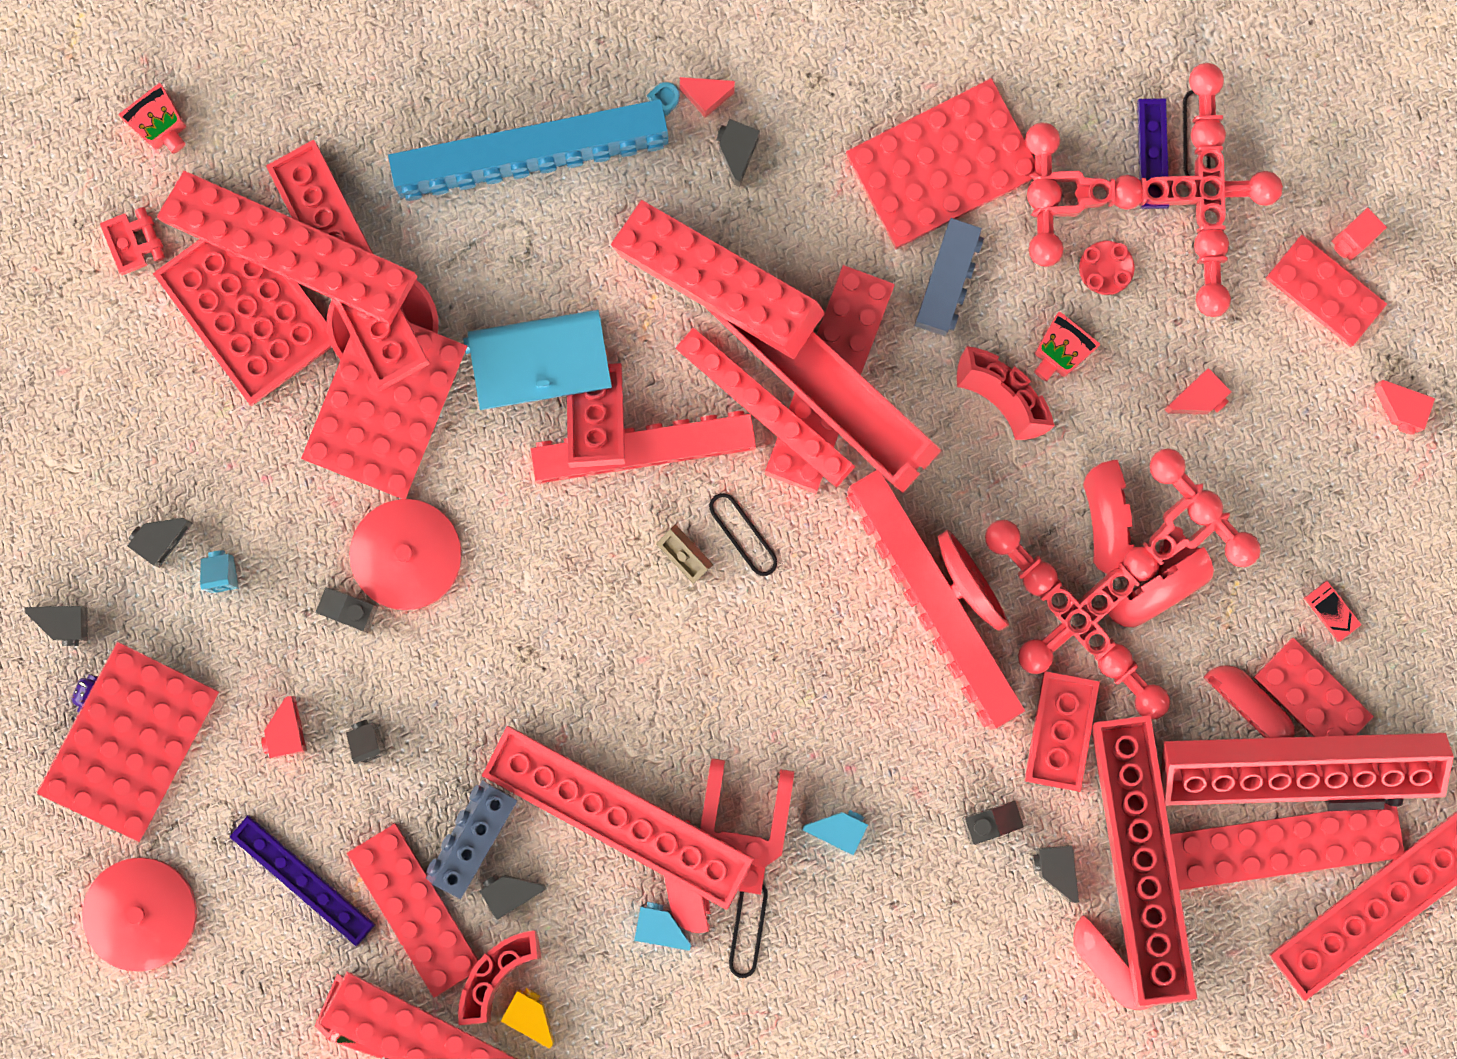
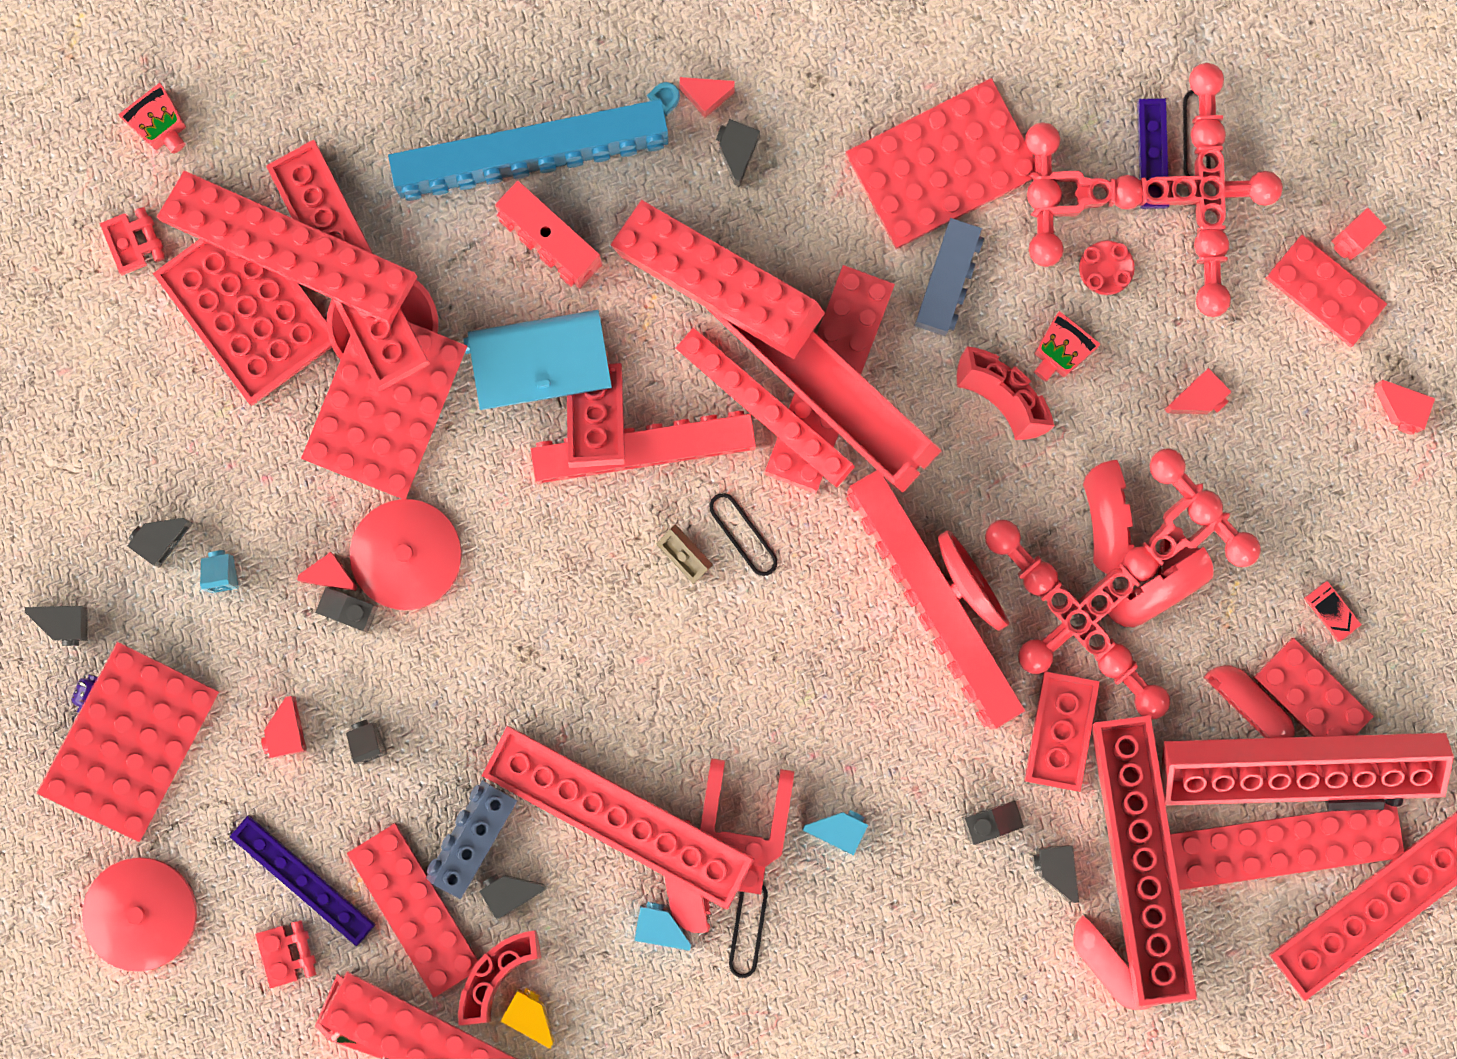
none -> coral plate [255,920,317,988]
none -> coral slope [297,552,357,591]
none -> coral brick [495,180,602,289]

